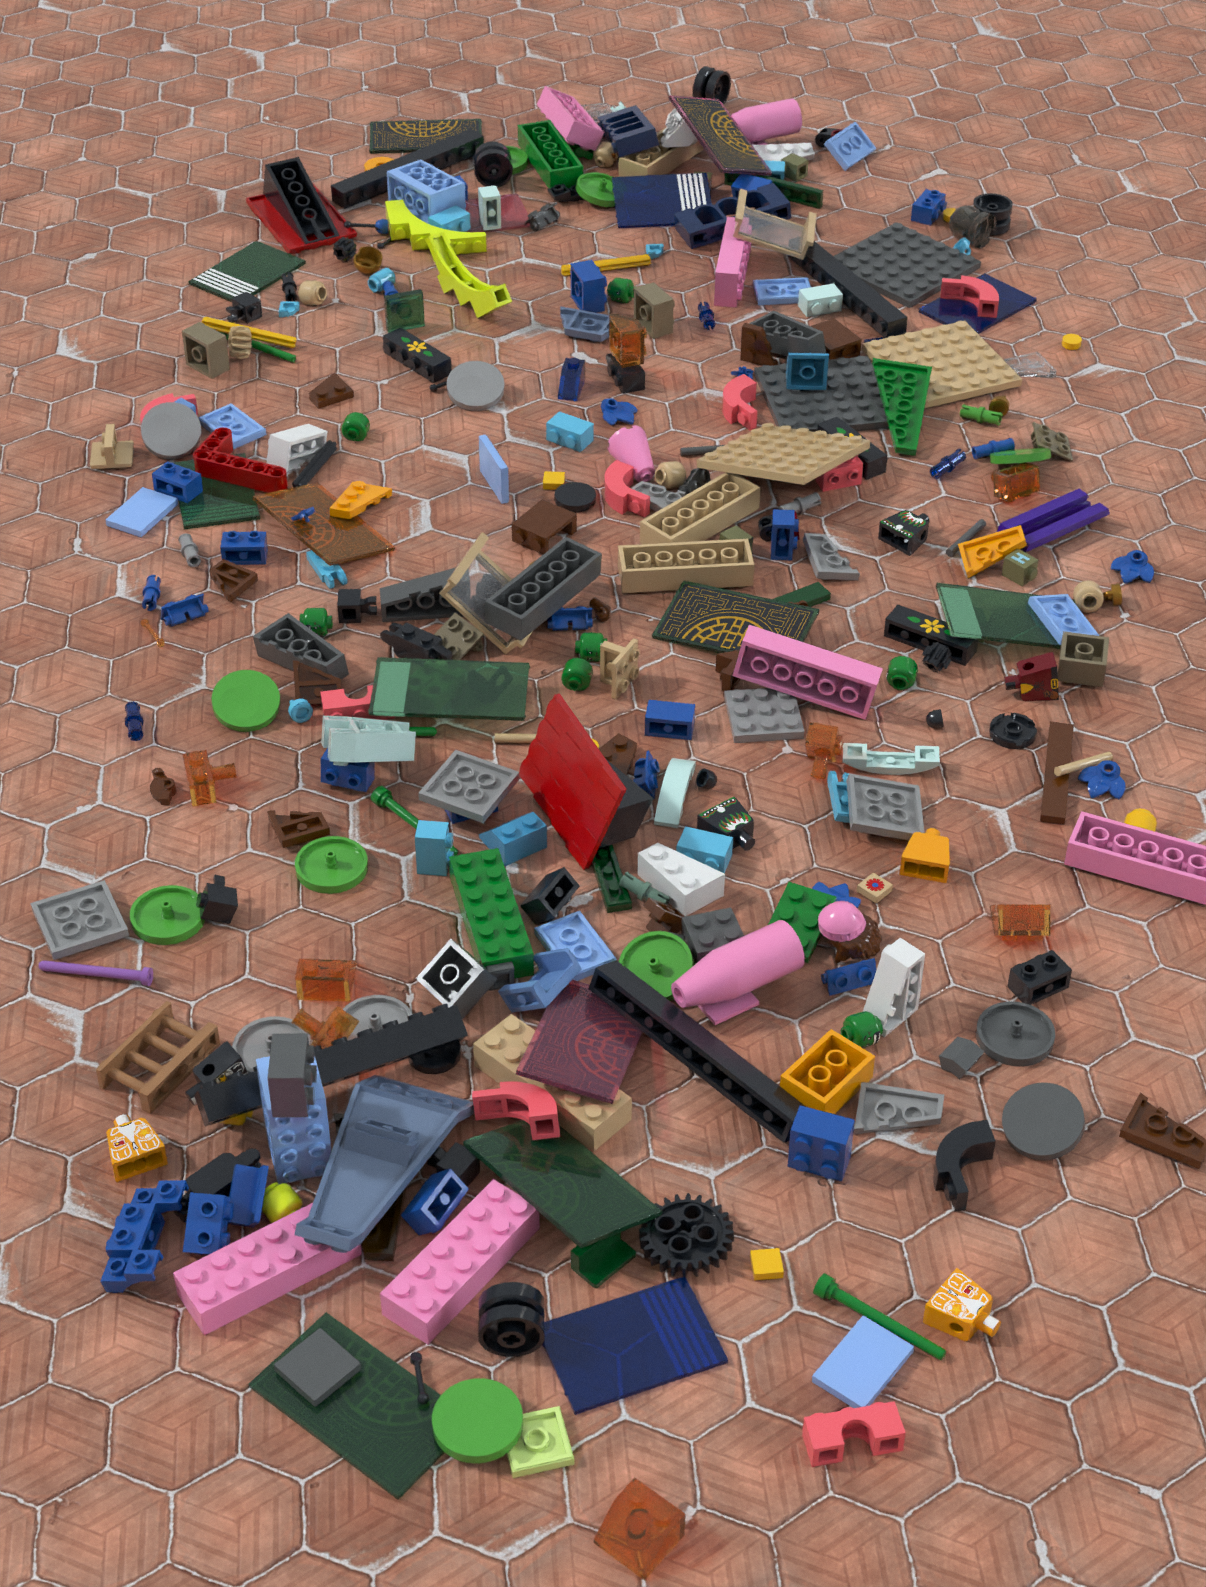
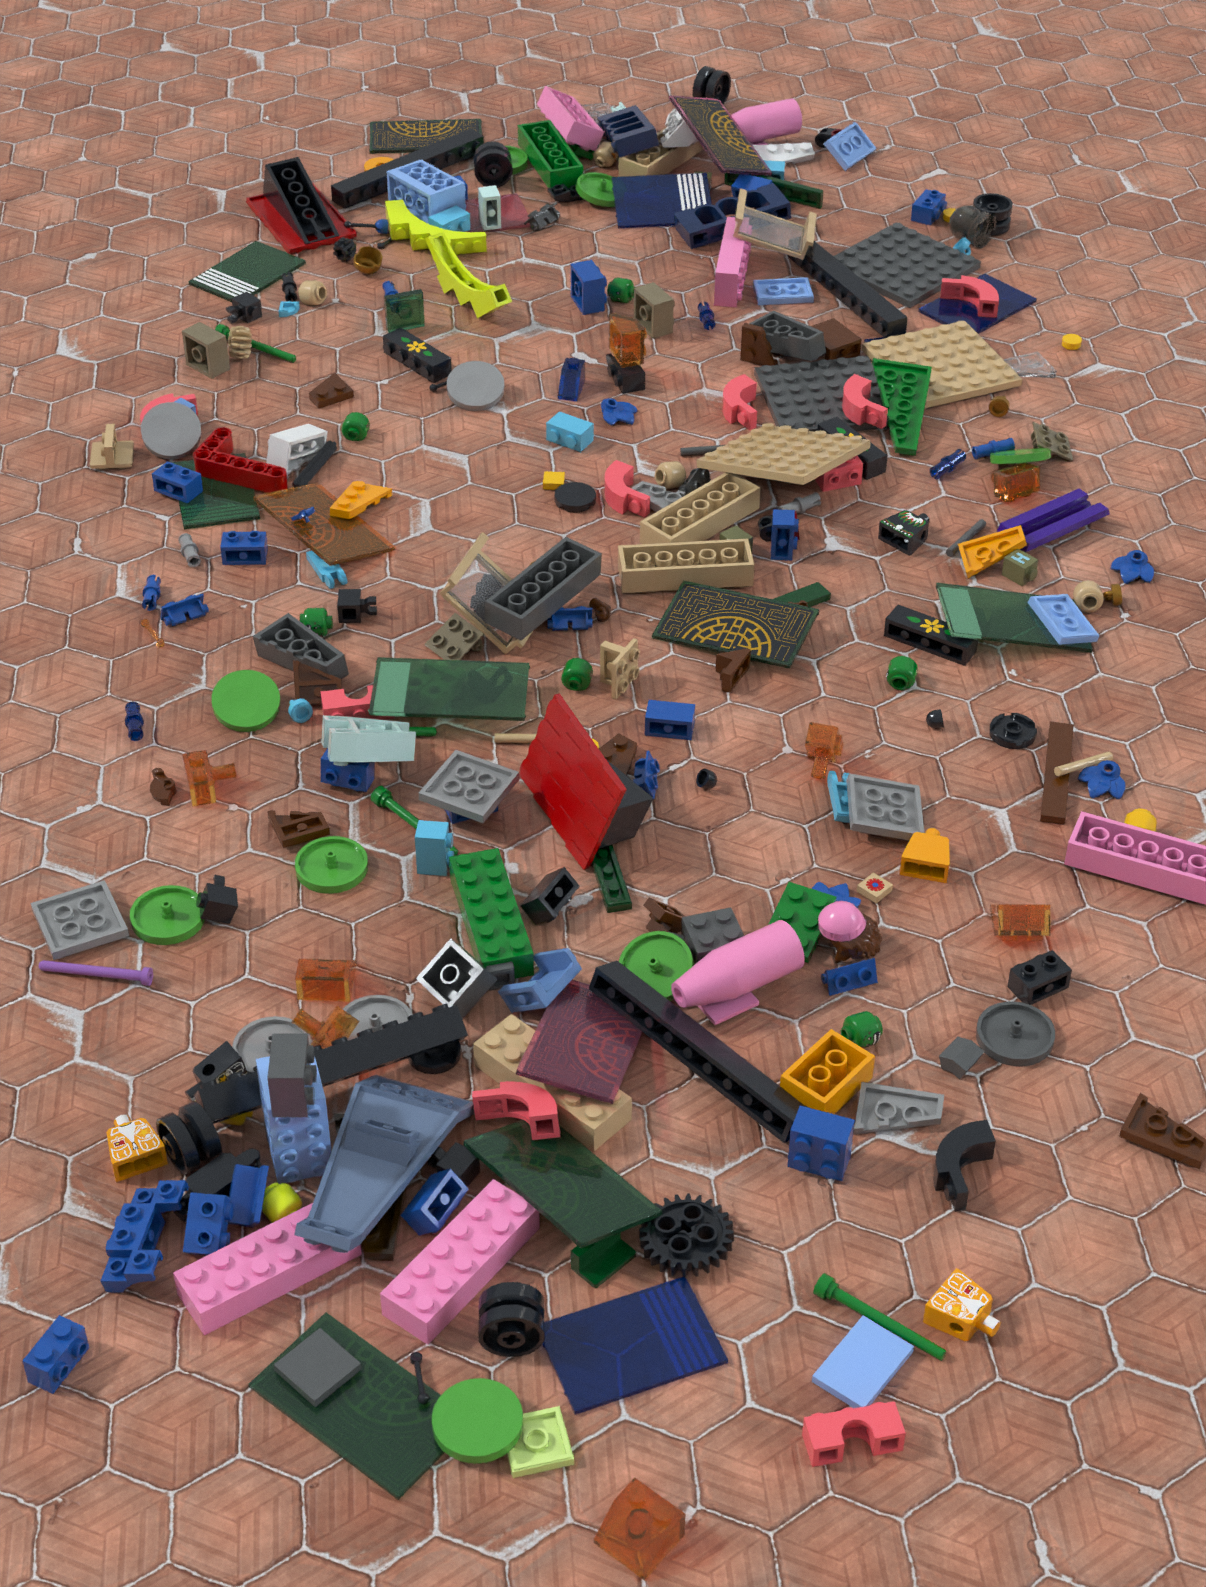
medium nougat fence [96,1001,220,1114] -> none
light blue tile [106,487,178,537] -> none
light blue tile [199,403,266,449] -> none
yellow axle [202,317,297,348] -> none
reddish brown wing [209,559,258,602] -> none
medium azure brick [367,268,396,292] -> none
dark grey wedge [380,568,471,622] -> none
black hinge [380,622,453,669] -> none
light blue tile [479,435,509,504] -> none
dark azure slope [479,812,547,866] -> none
reddish brown panel [512,499,577,554] -> none
light blue tile [534,911,617,983] -> none
sand blue wing [560,306,630,342] -> none
yellow axle [561,254,651,276] -> none
green head [575,633,607,662] -> none
bright pink cone [607,425,655,482] -> none
sand green pin [619,872,670,904] -> none
white wedge [638,843,725,916] -> none
medium azure tile [645,244,664,259] -> none
light aqua slope [654,758,696,828] -> none
medium azure brick [676,826,733,873] -> none
torso [697,797,755,851] -> none
light grey plate [724,688,804,743] -> none
blue plant [731,366,754,380] -> none
bright pink brick [733,625,883,720] -> none
yellow tile [750,1248,784,1281] -> none
olive brick [781,153,808,182] -> none
dark azure slope [786,353,829,390] -> none
light aqua brick [798,283,843,317] -> none
light grey wing [803,533,860,581] -> none
light aqua slope [843,743,940,775] -> none
white wedge [863,938,925,1037] -> none
black gear [922,642,952,672] -> none
bright green pin [960,404,1002,425] -> none
dark grey piece [1002,1083,1085,1160] -> none
dark red torso [1004,652,1059,701] -> none
dark tan brick [1057,631,1109,687] -> none
none -> blue brick [22,1315,89,1394]
none -> black wheel [156,1101,222,1174]
none -> coral arch [842,374,888,429]

